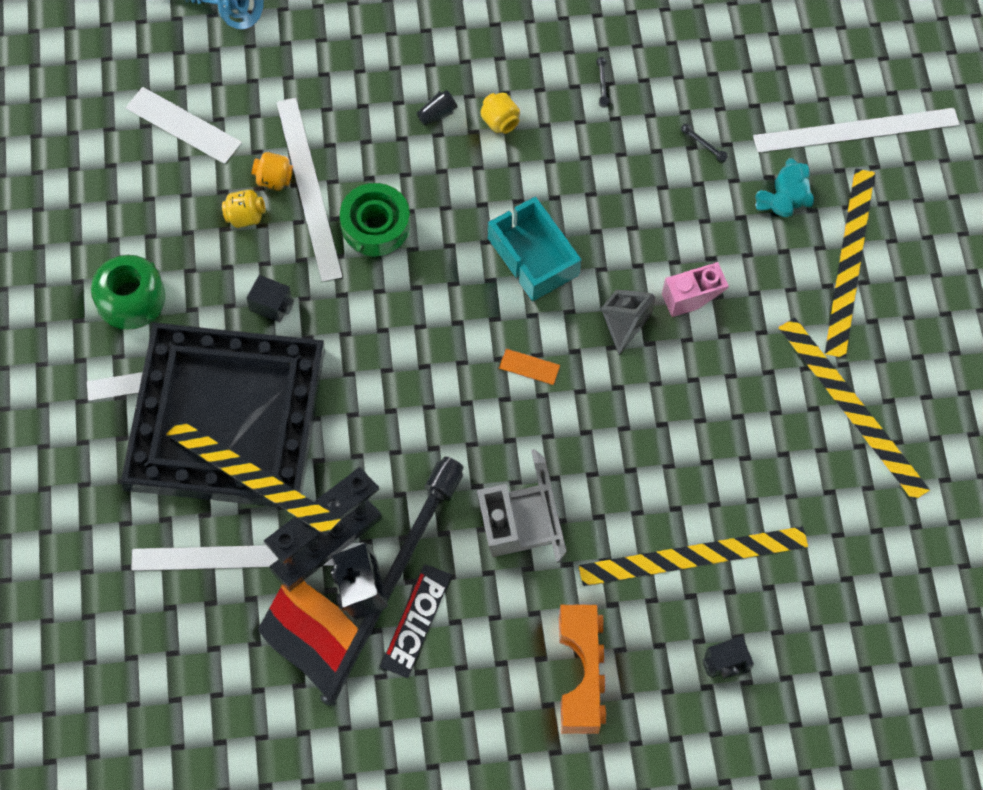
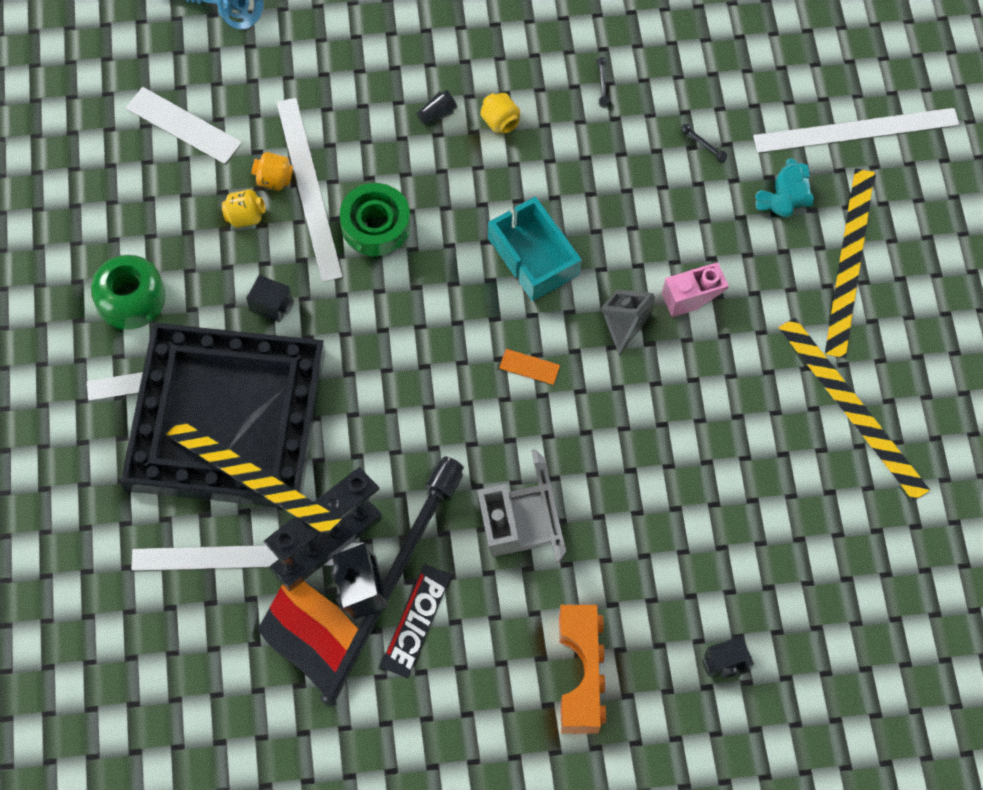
sticker [579,526,808,586] -> none

